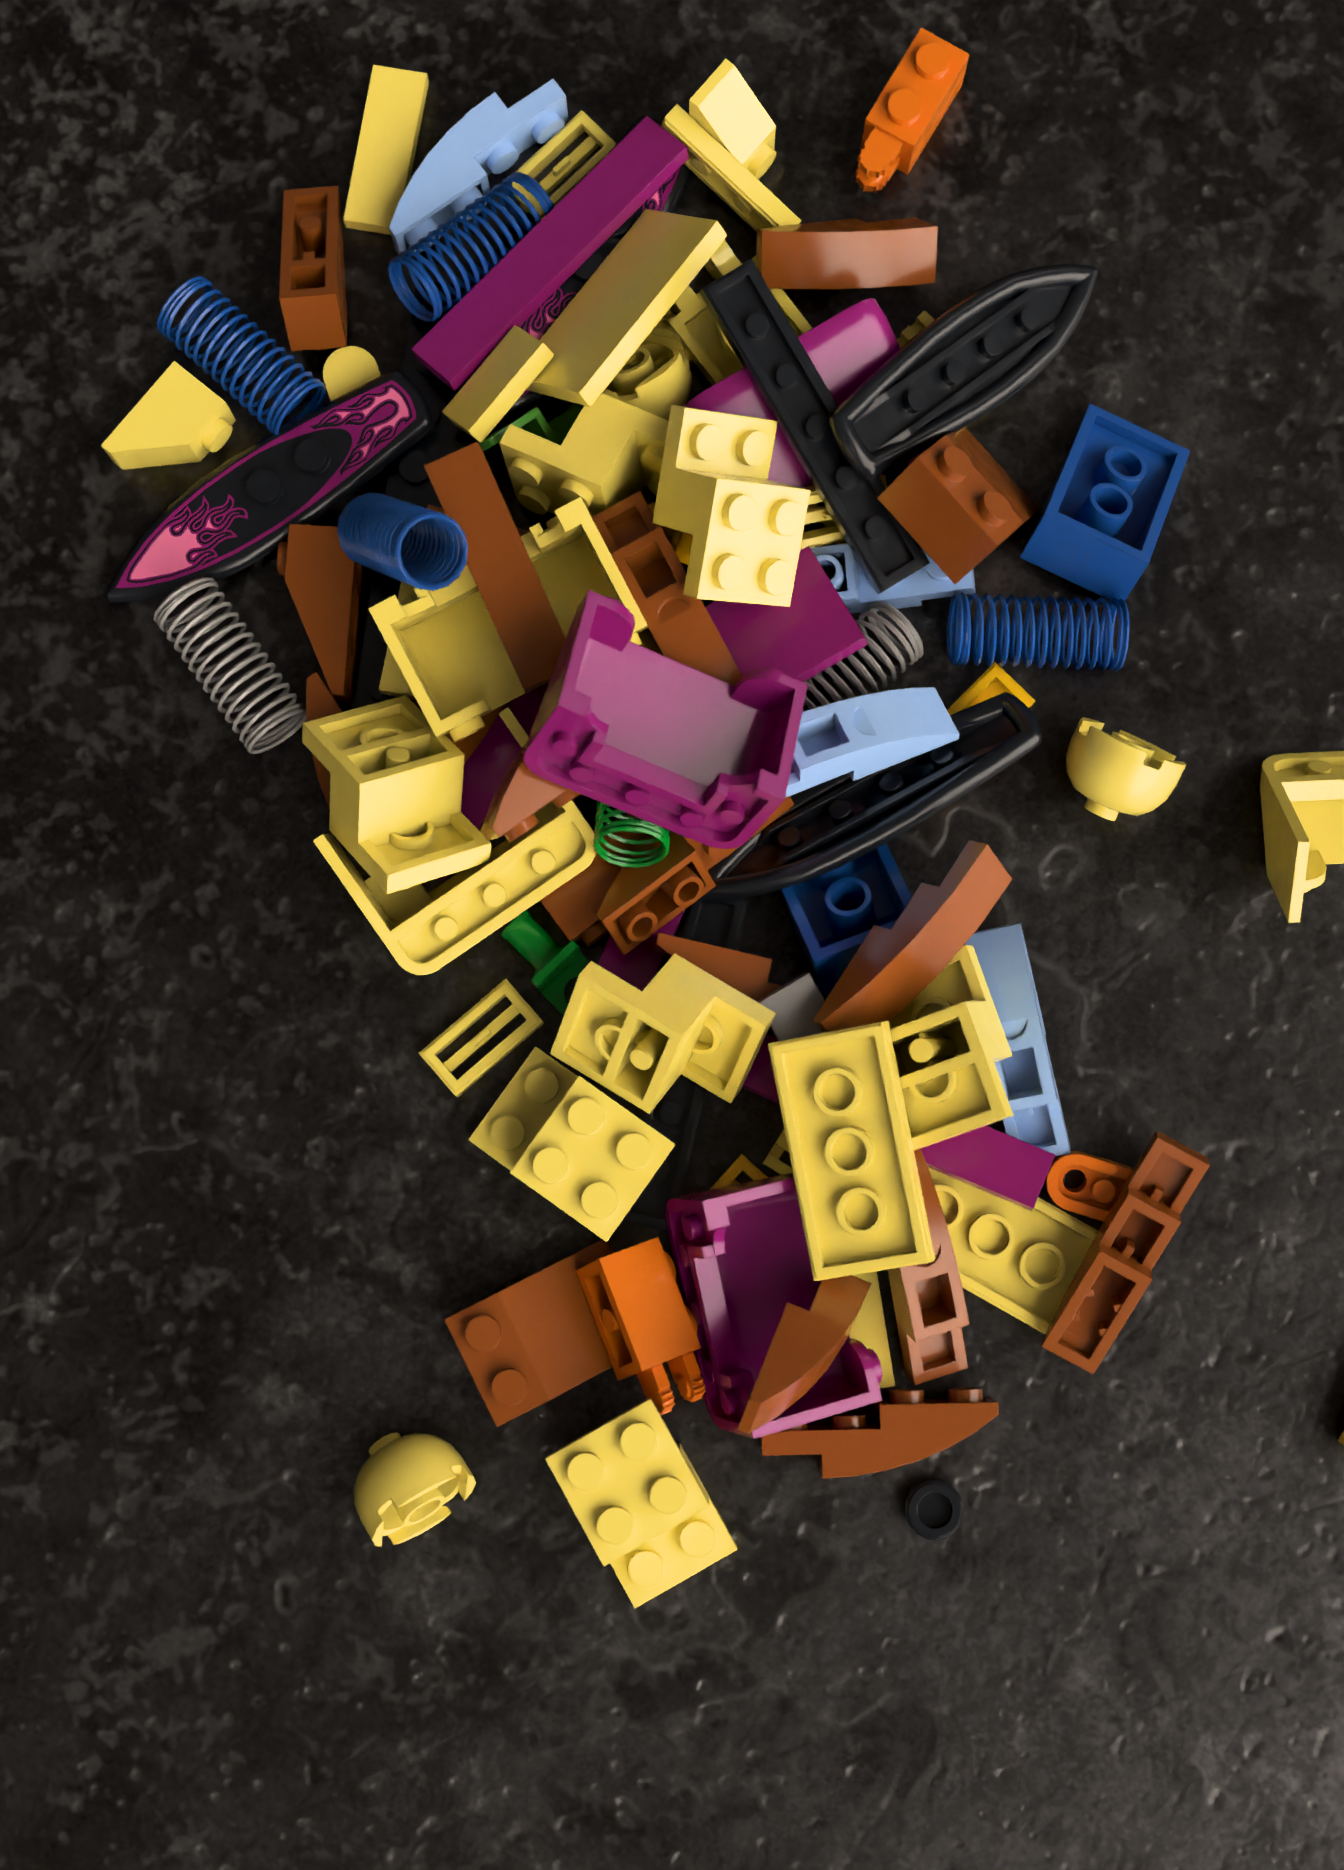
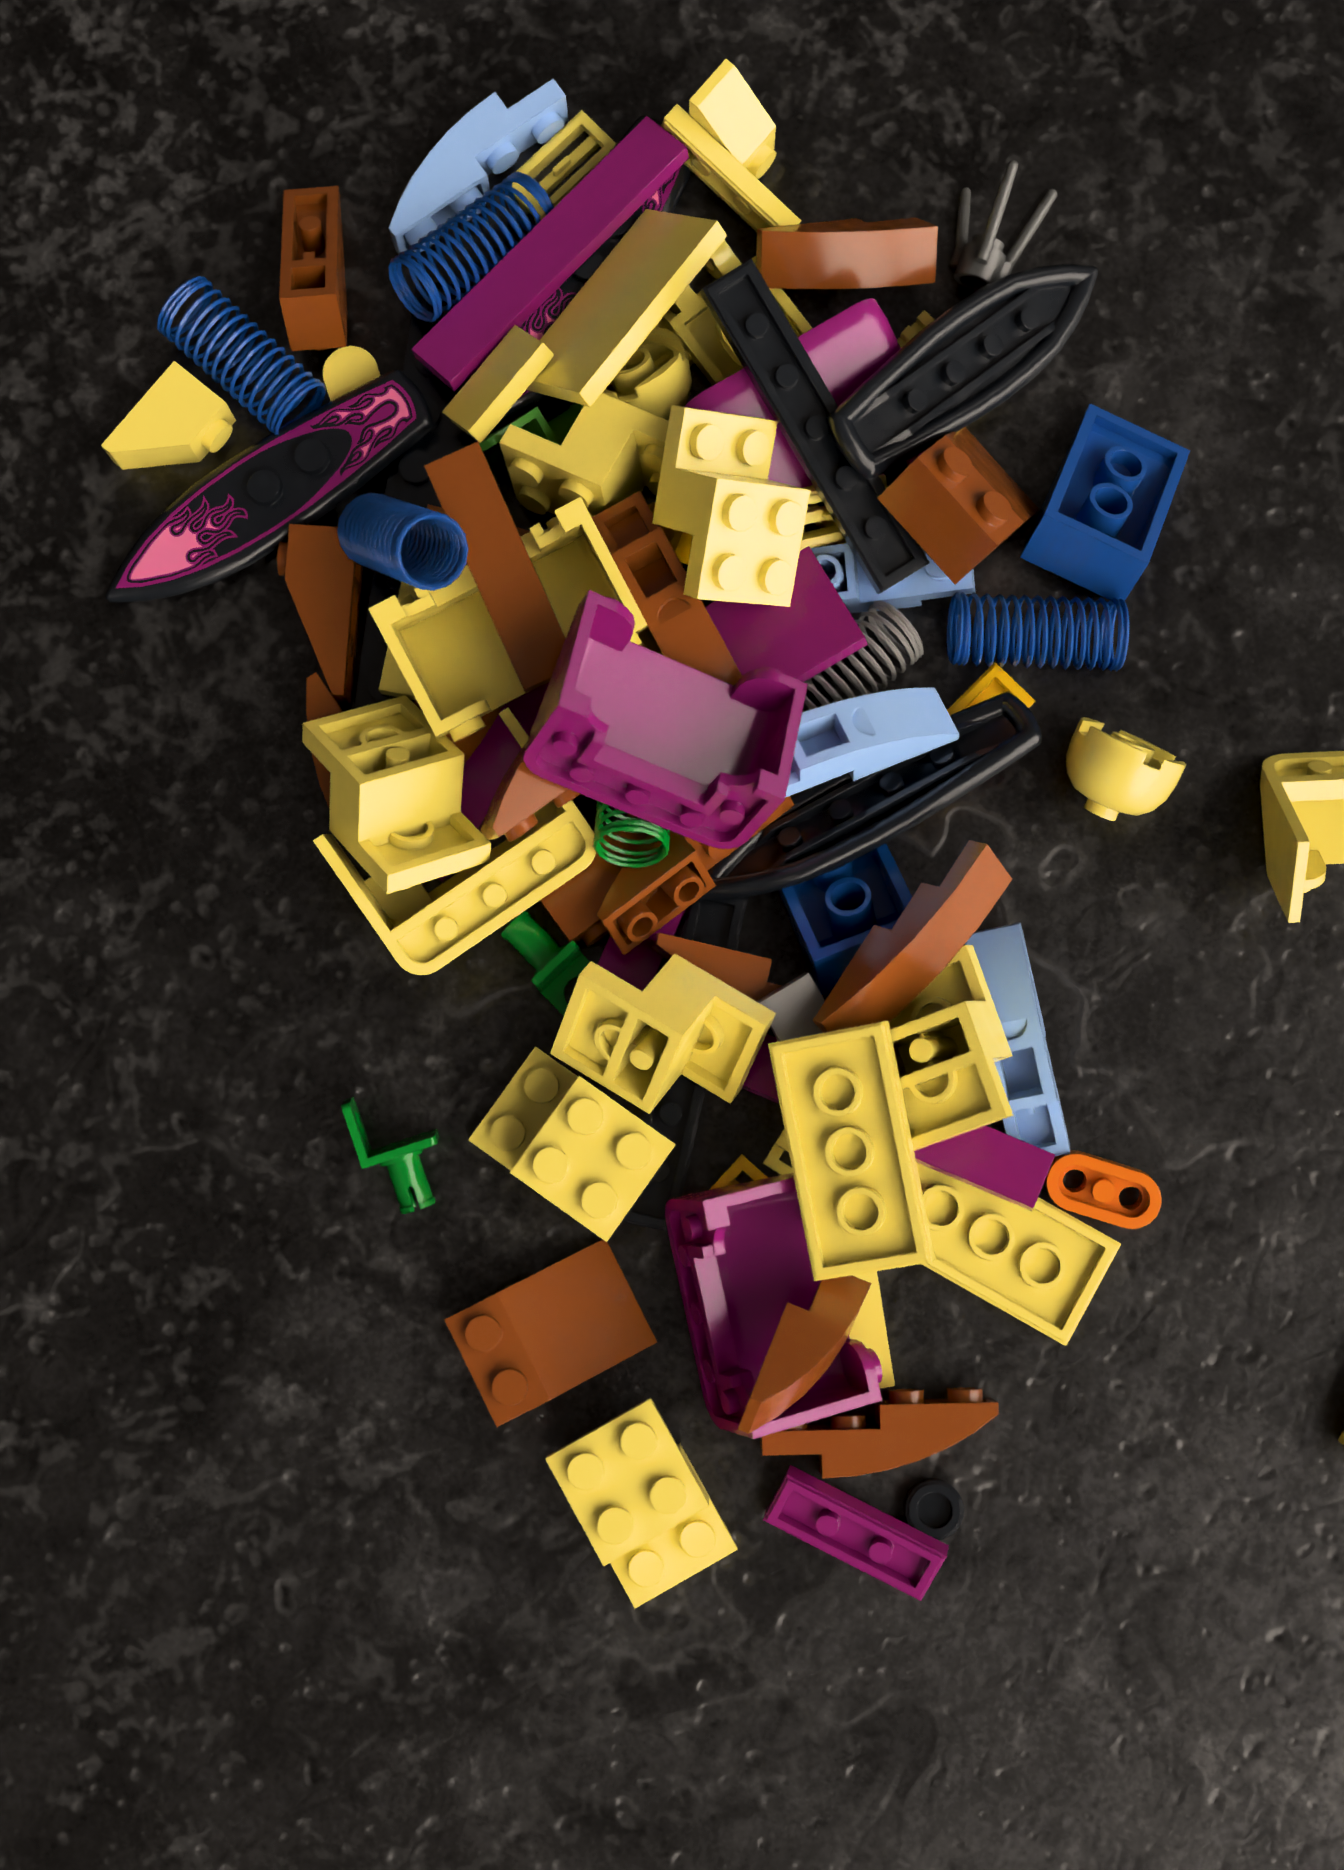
light grey piece [153,577,307,754] -> none
light yellow tile [343,65,429,235] -> none
light yellow cylinder [354,1432,476,1547] -> none
light yellow tile [419,979,544,1098] -> none
orange hinge [576,1237,706,1415] -> none
orange hinge [855,27,970,193] -> none
dark orange slope [887,1149,969,1385] -> none
dark orange slope [1041,1130,1210,1374] -> none
none -> green bracket [341,1097,439,1214]
none -> magenta tile [763,1465,949,1601]
none -> dark grey plant [949,160,1057,291]

